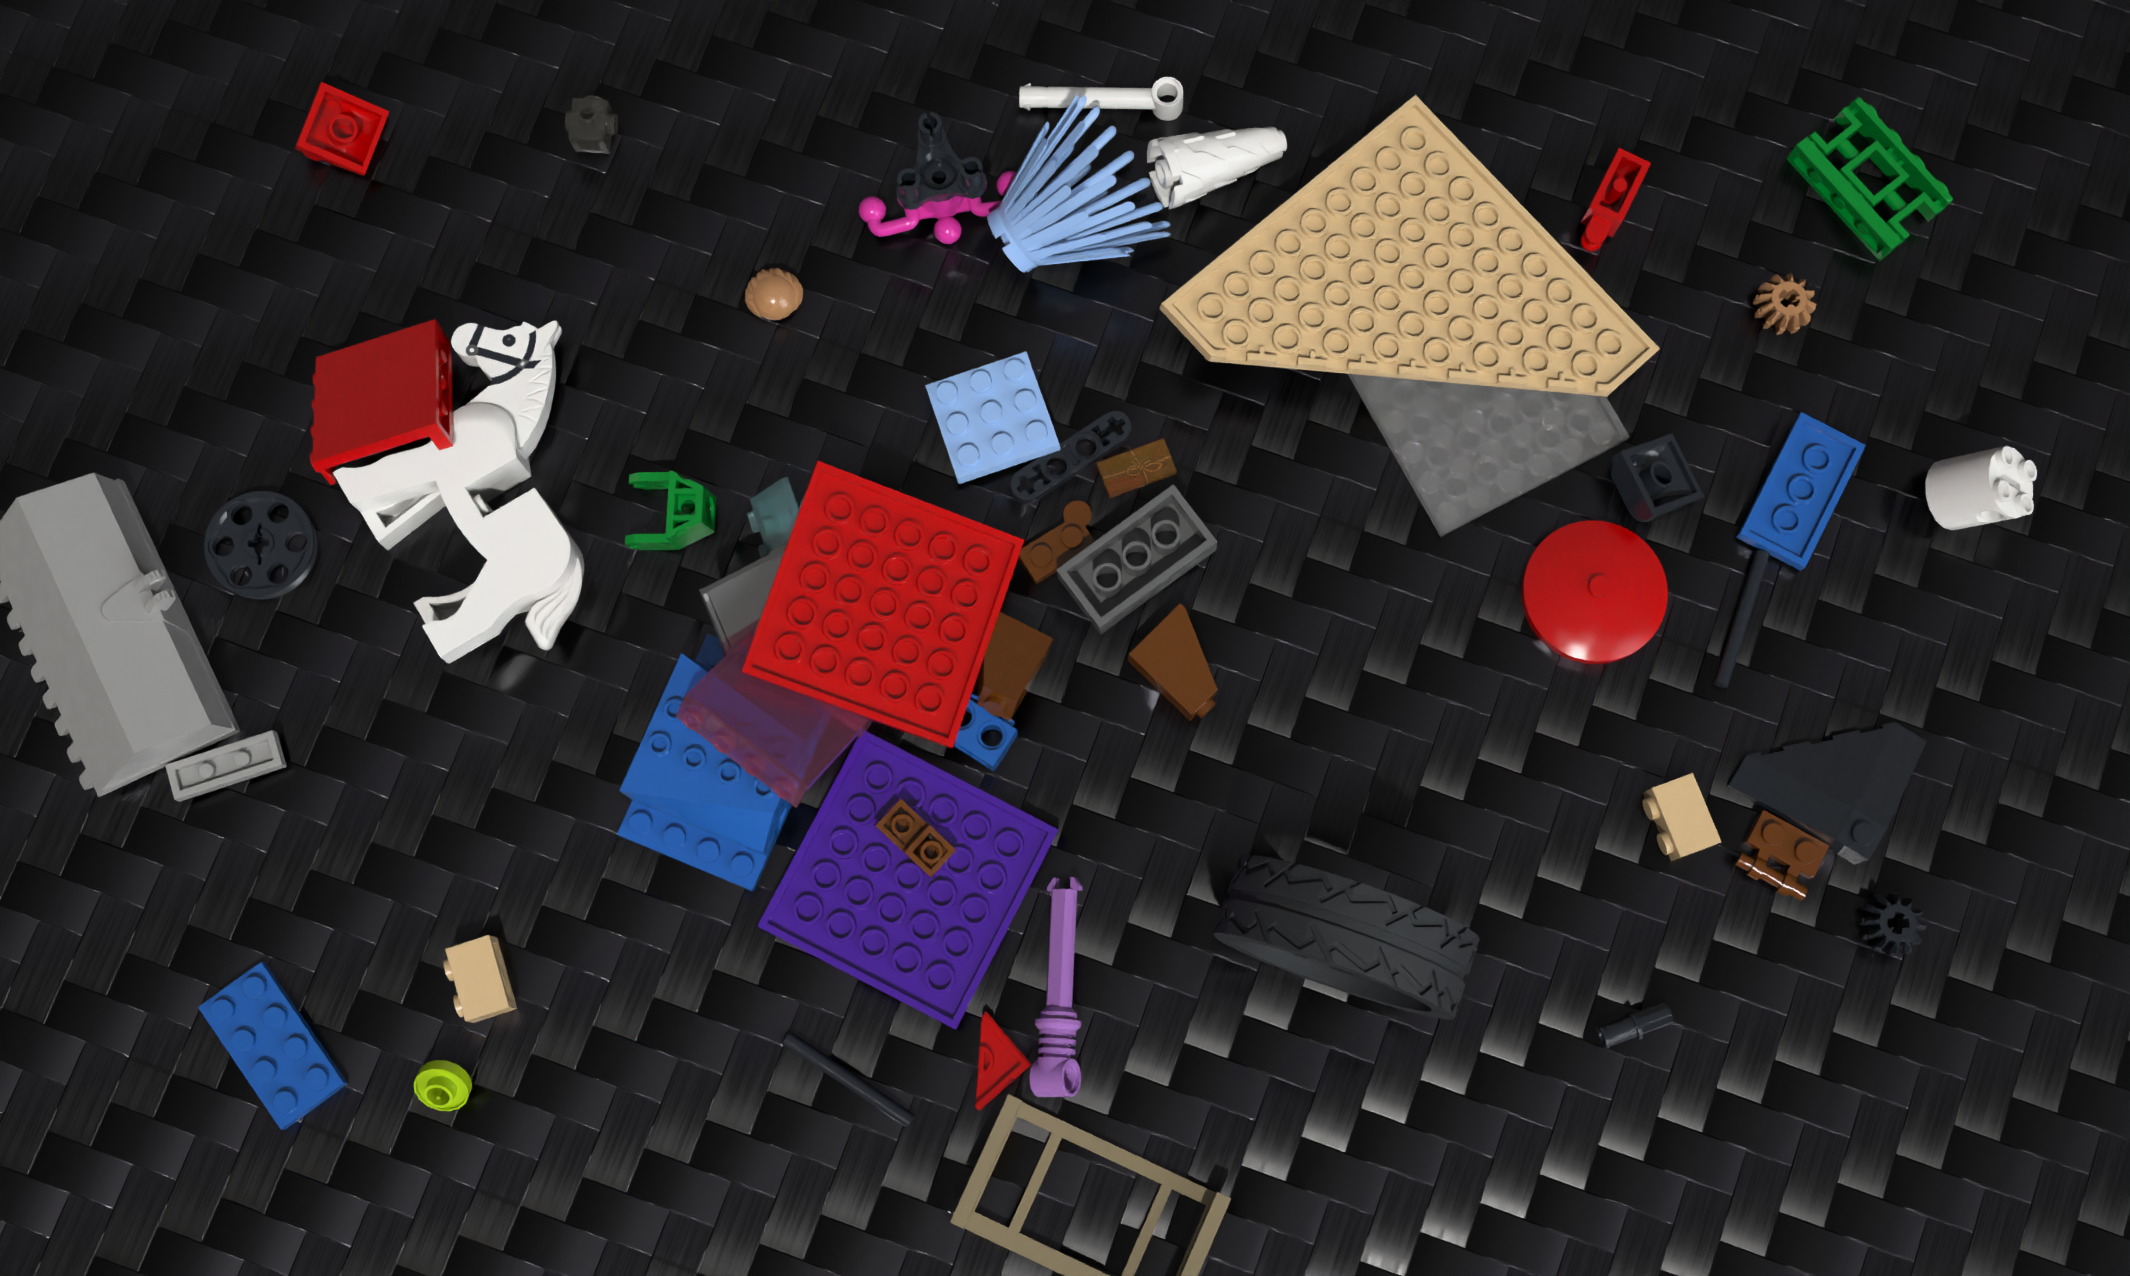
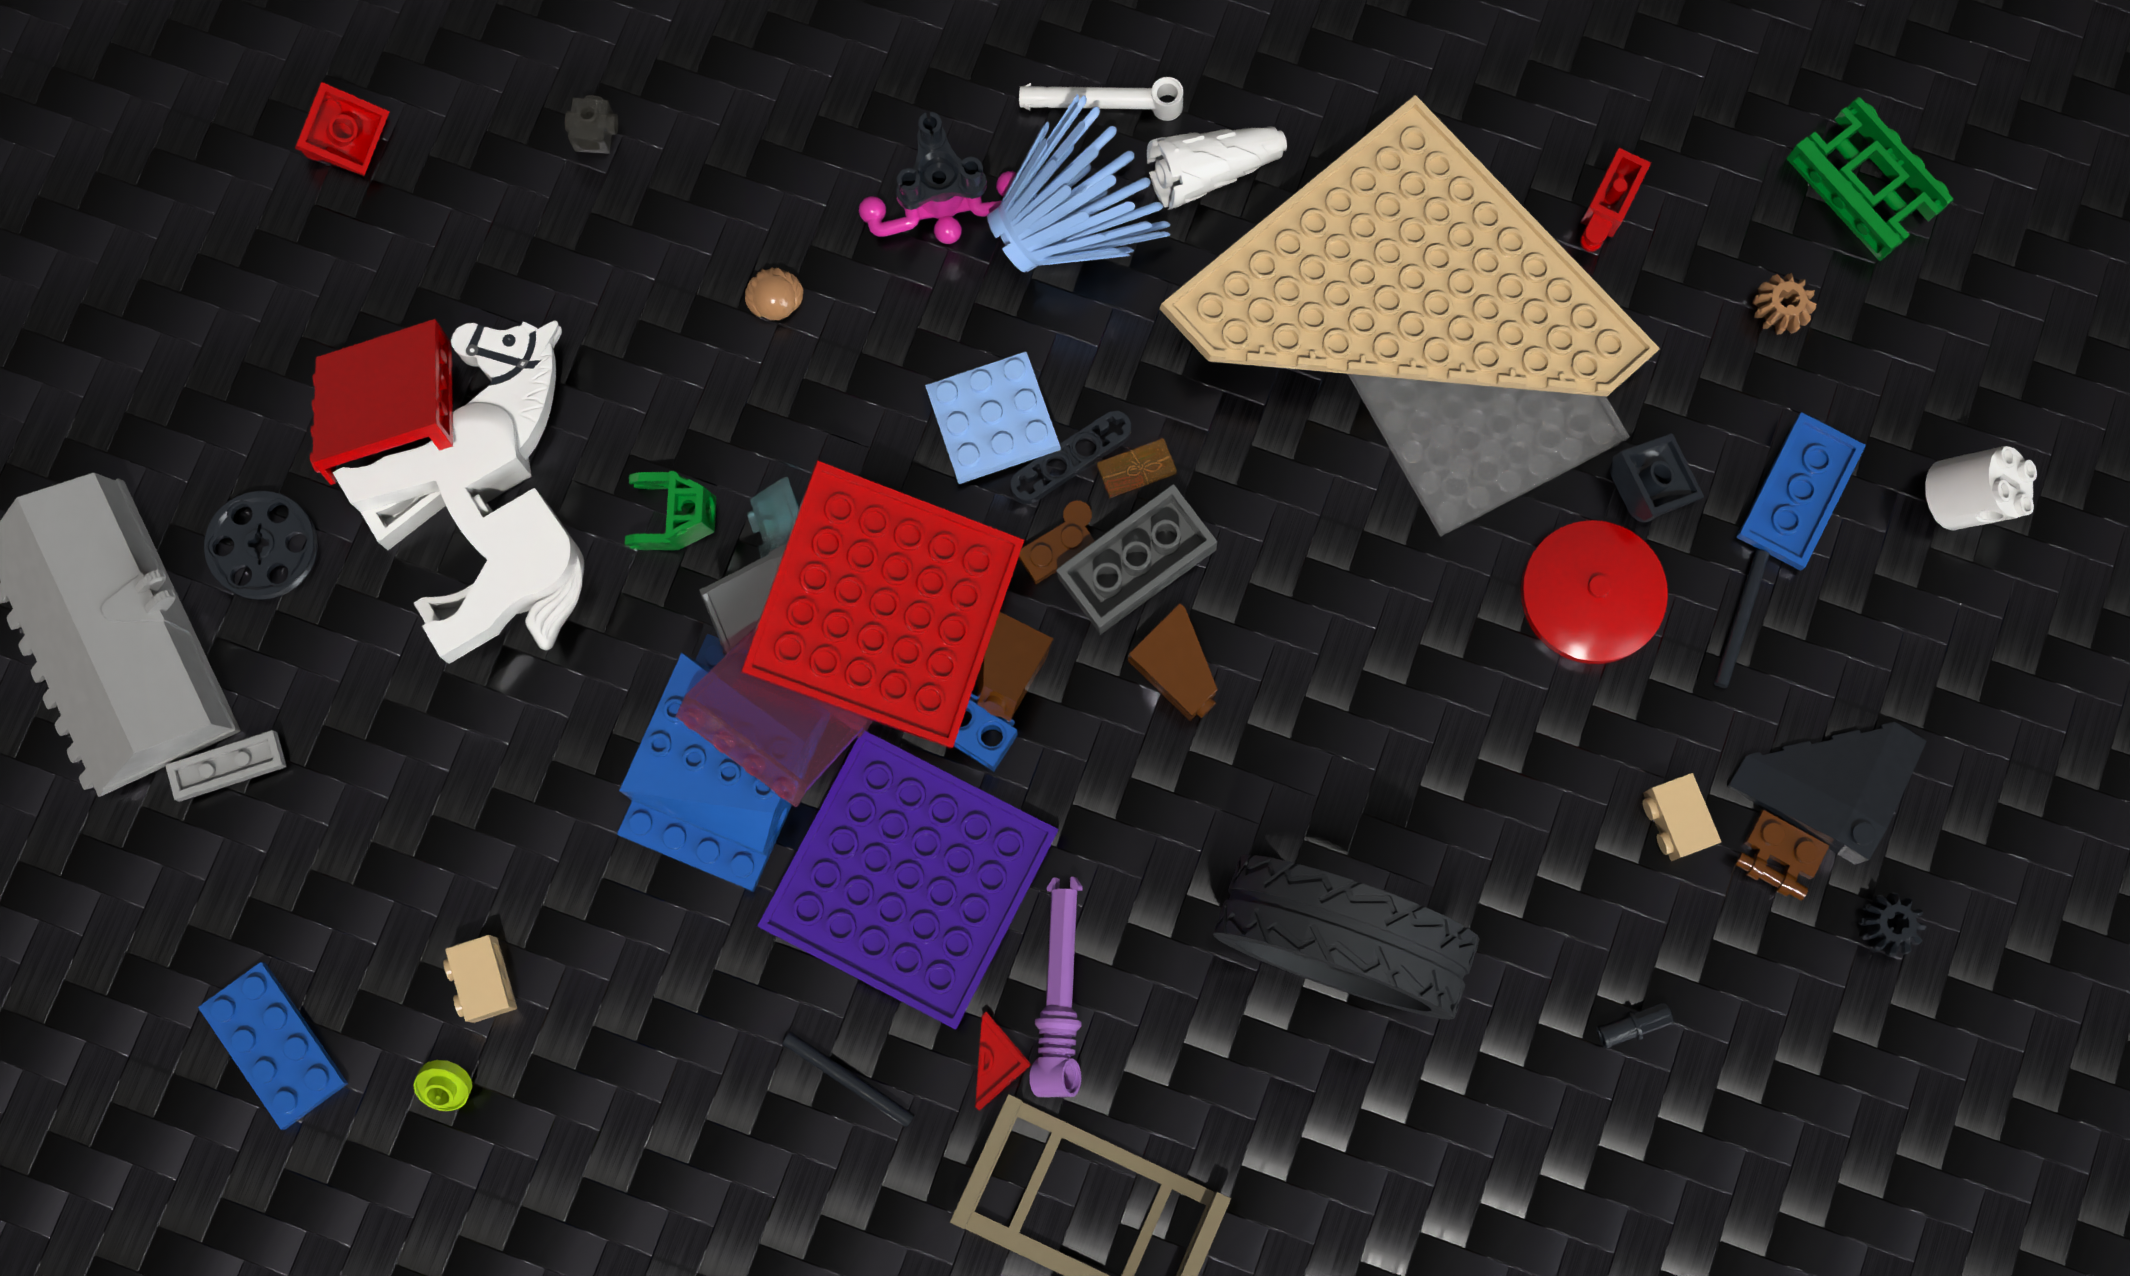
reddish brown slope [873,798,956,877] -> none

